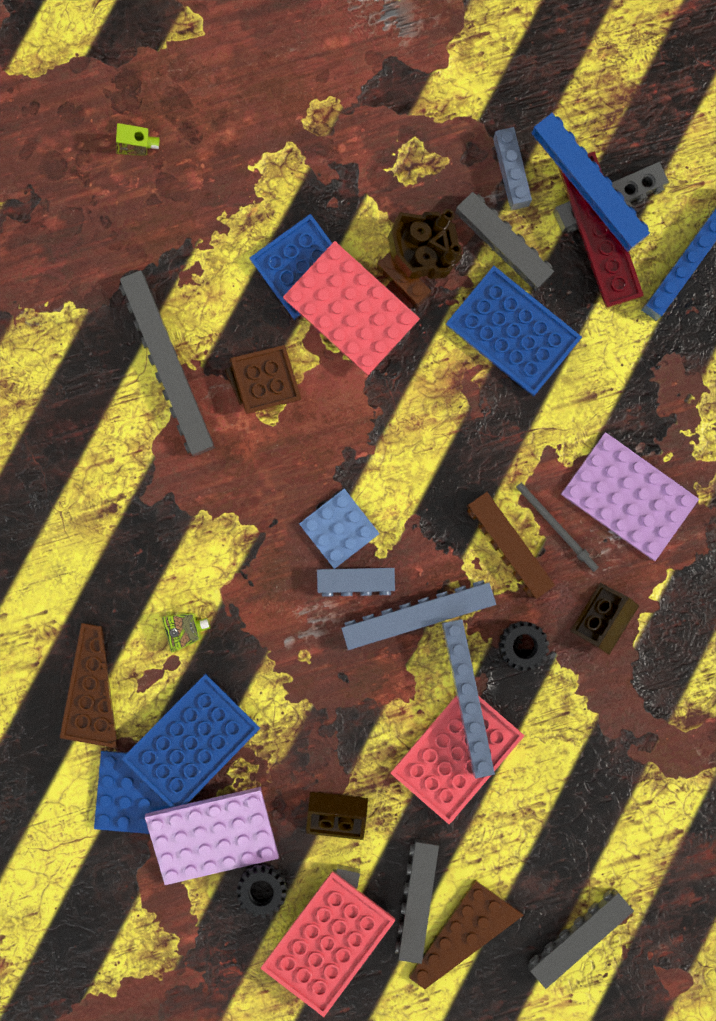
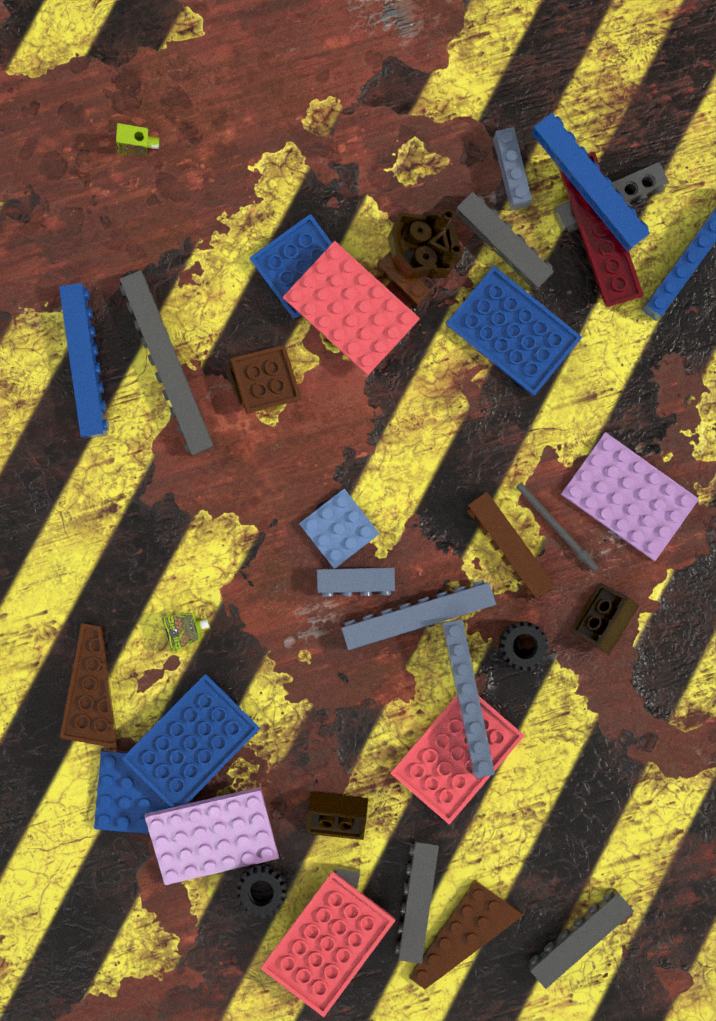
none -> blue brick [59,283,109,439]

